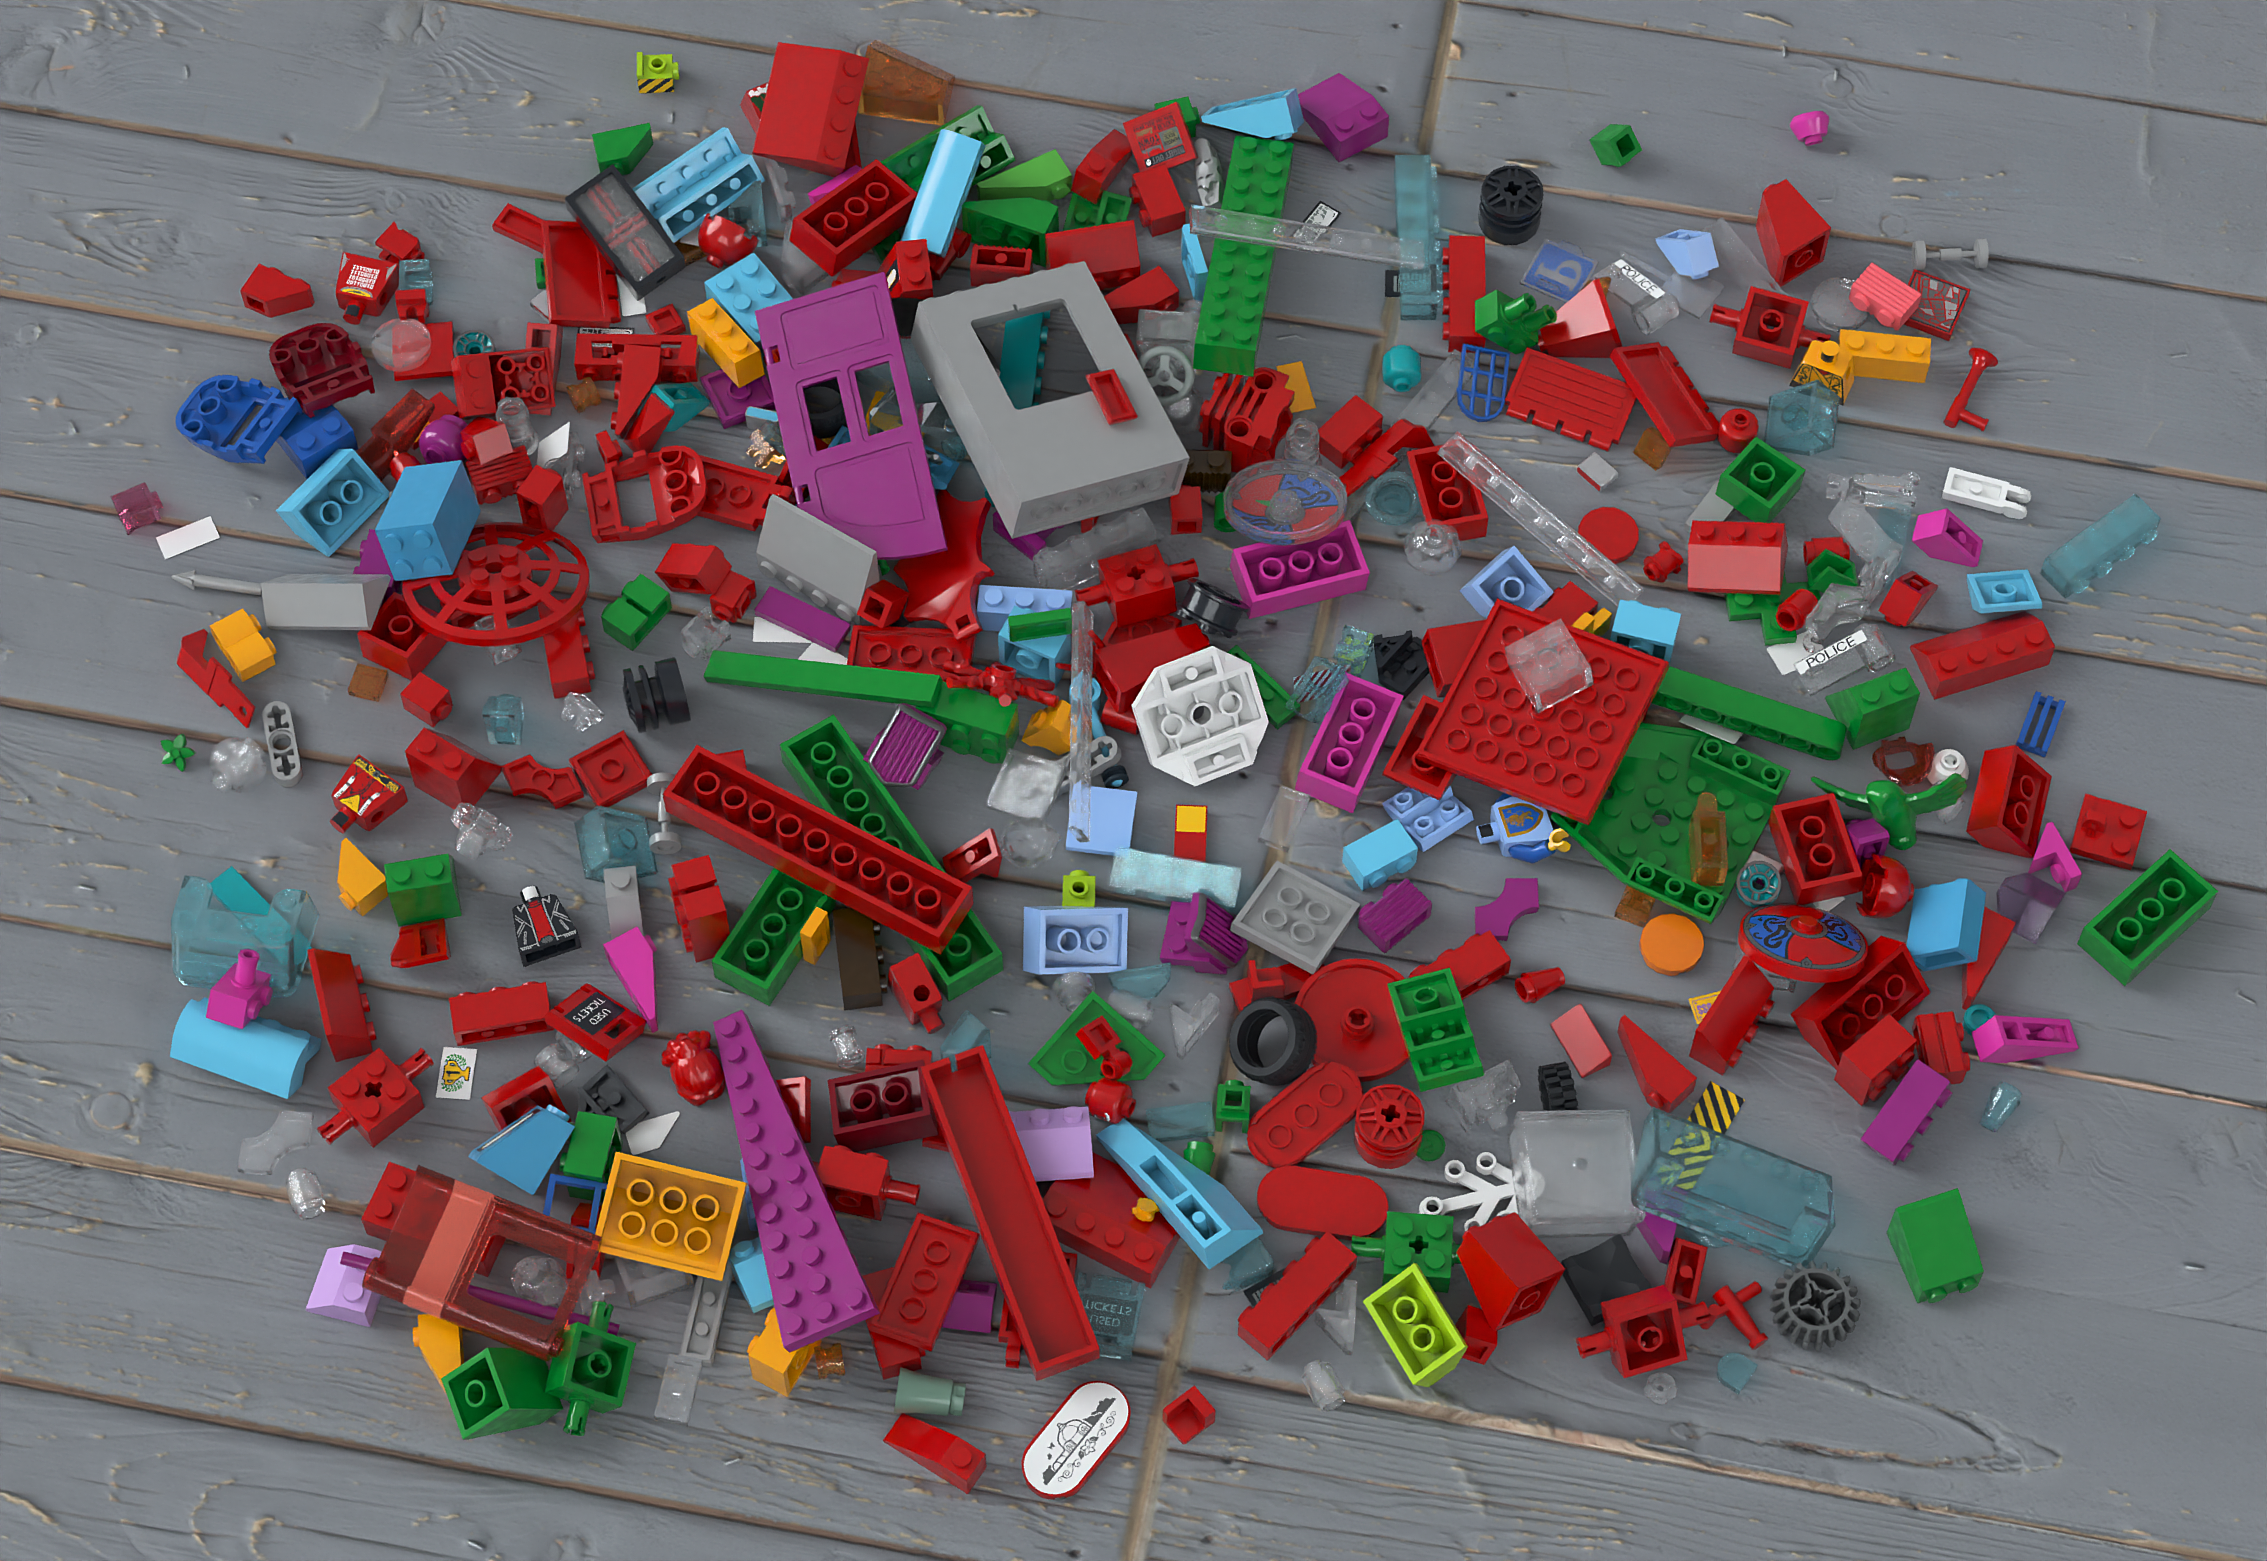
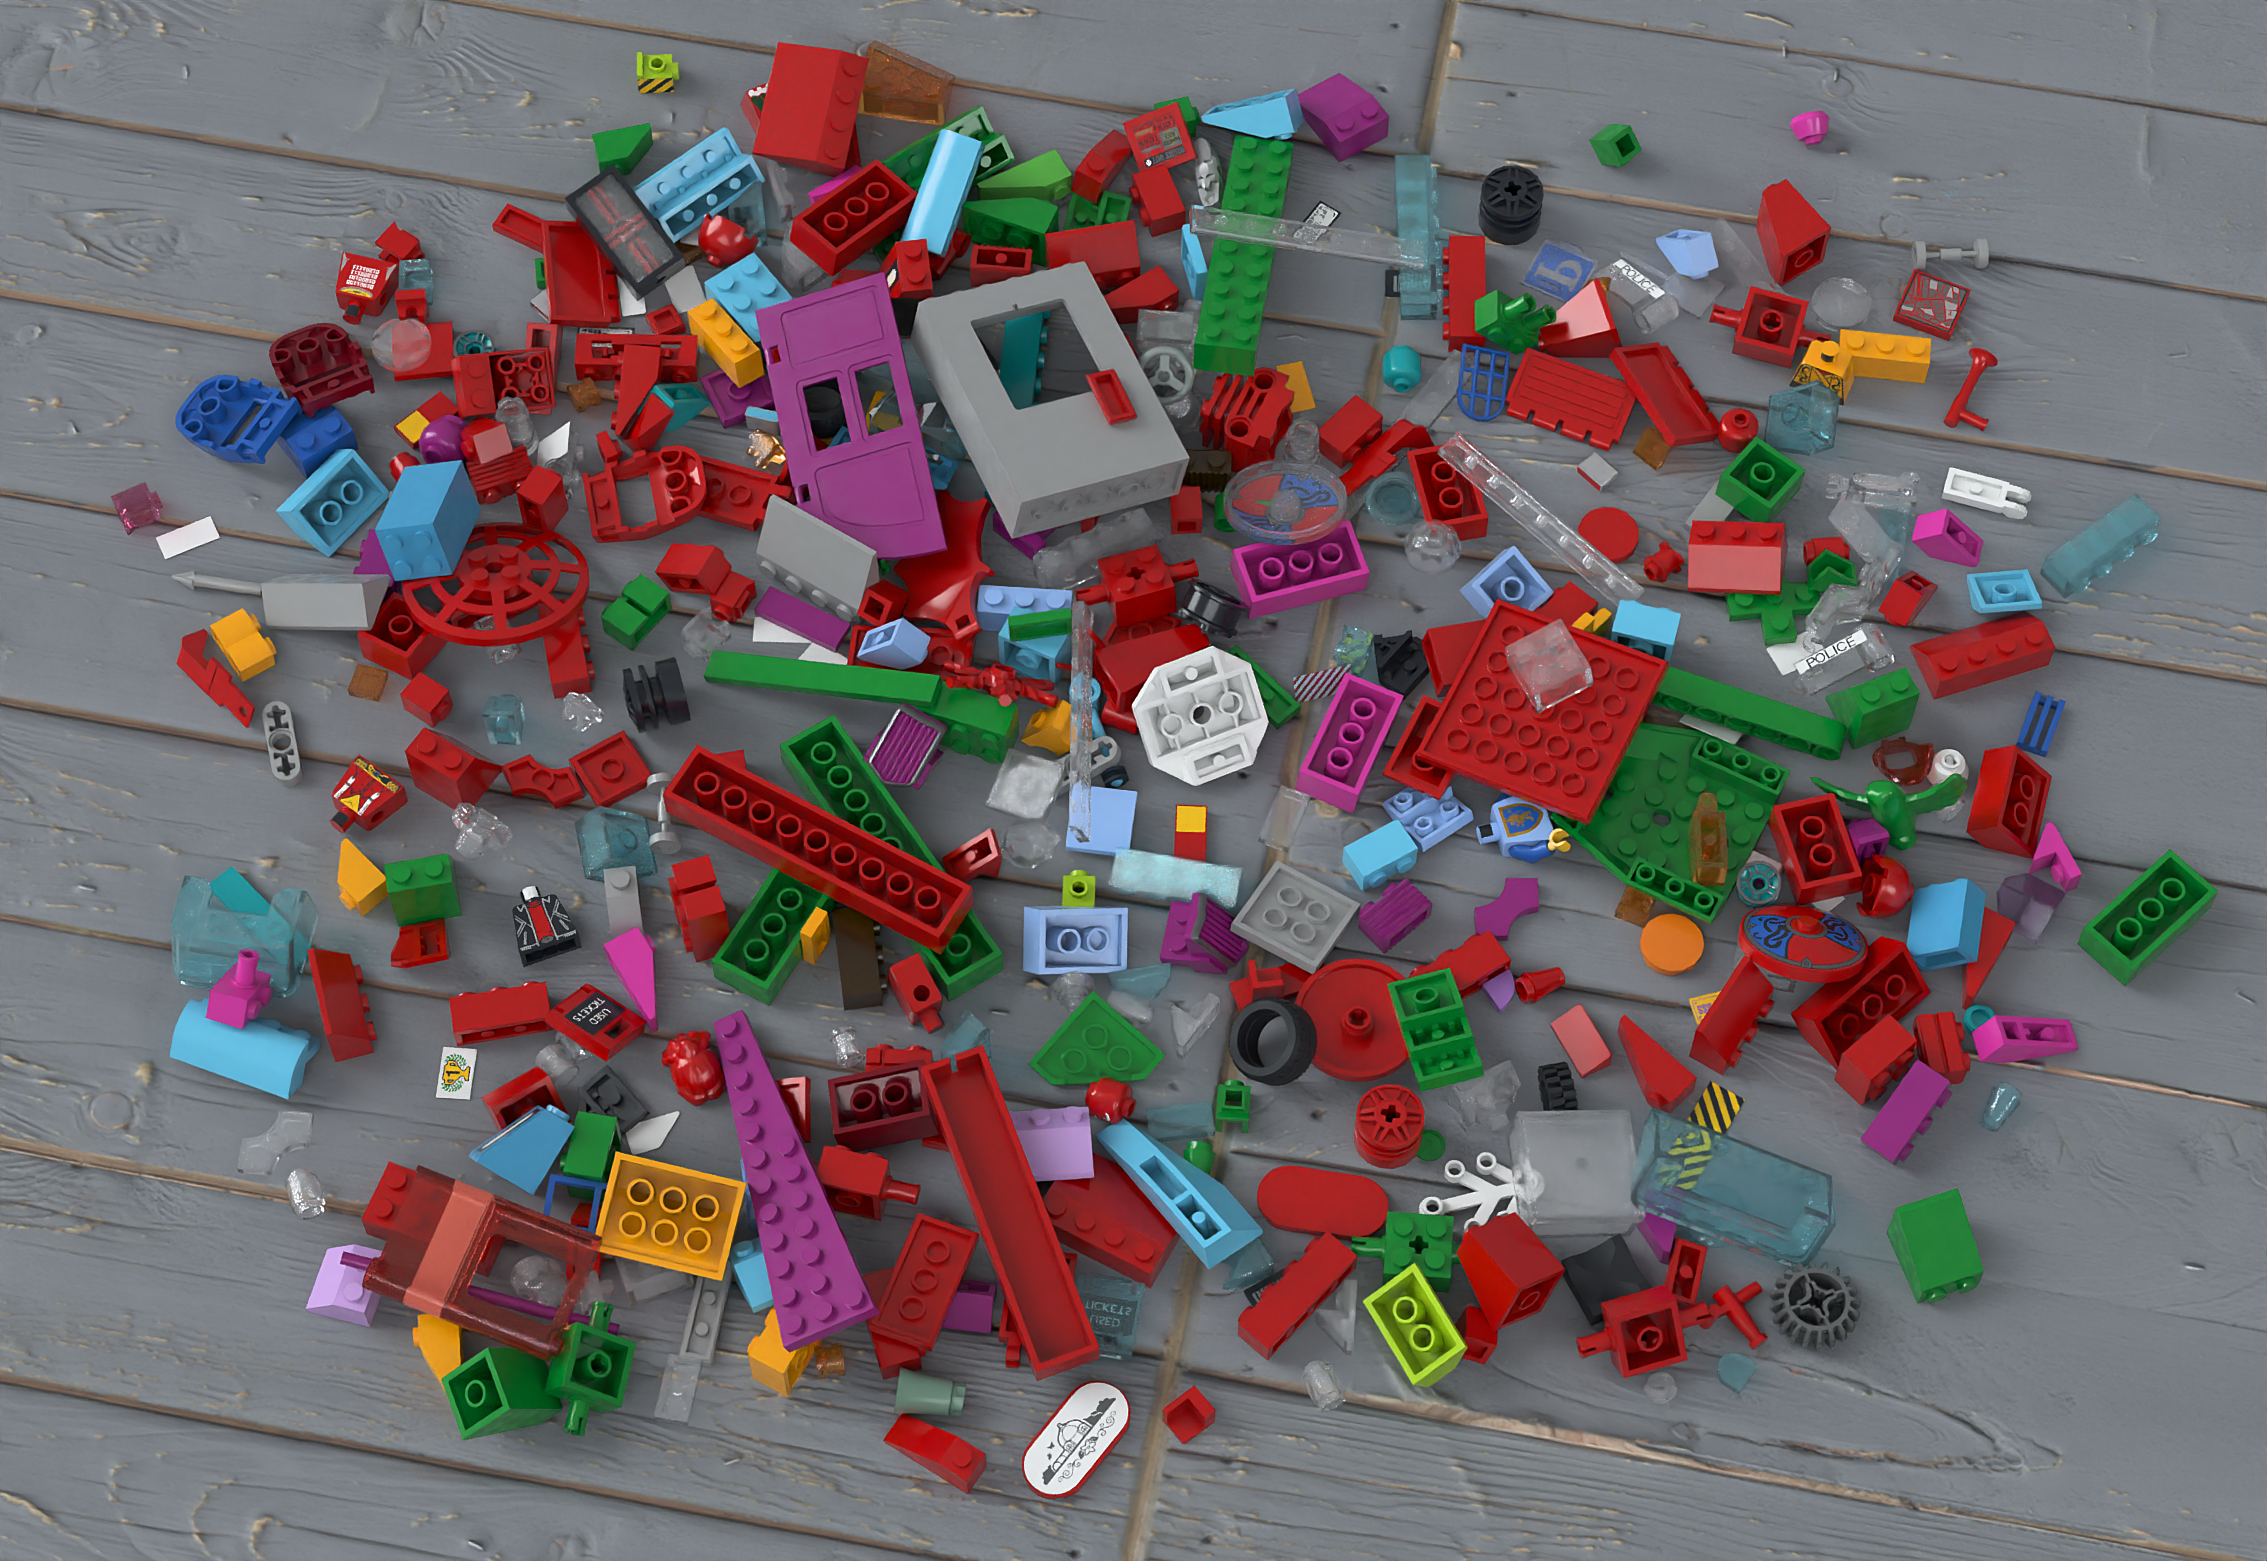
green plant [161,734,196,772] -> none
clear plant [209,737,267,794] -> none
red slope [240,264,315,318] -> none
red brick [317,1048,434,1148] -> none
clear red slope [356,388,435,481] -> none
clear light blue tile [761,420,786,458] -> none
red plate [1075,1015,1132,1080] -> none
light orange piece [1132,1198,1160,1222] -> none
red tile [1247,1062,1364,1169] -> none
clear light blue piece [1284,656,1349,724] -> none
red brick [1776,589,1819,631] -> none
coral brick [1849,262,1922,331] -> none
red hinge [2069,793,2147,871] -> none
none -> white sticker [664,265,706,314]
none -> light blue slope [857,618,931,670]
none -> medium lavender tile [1481,969,1514,1014]

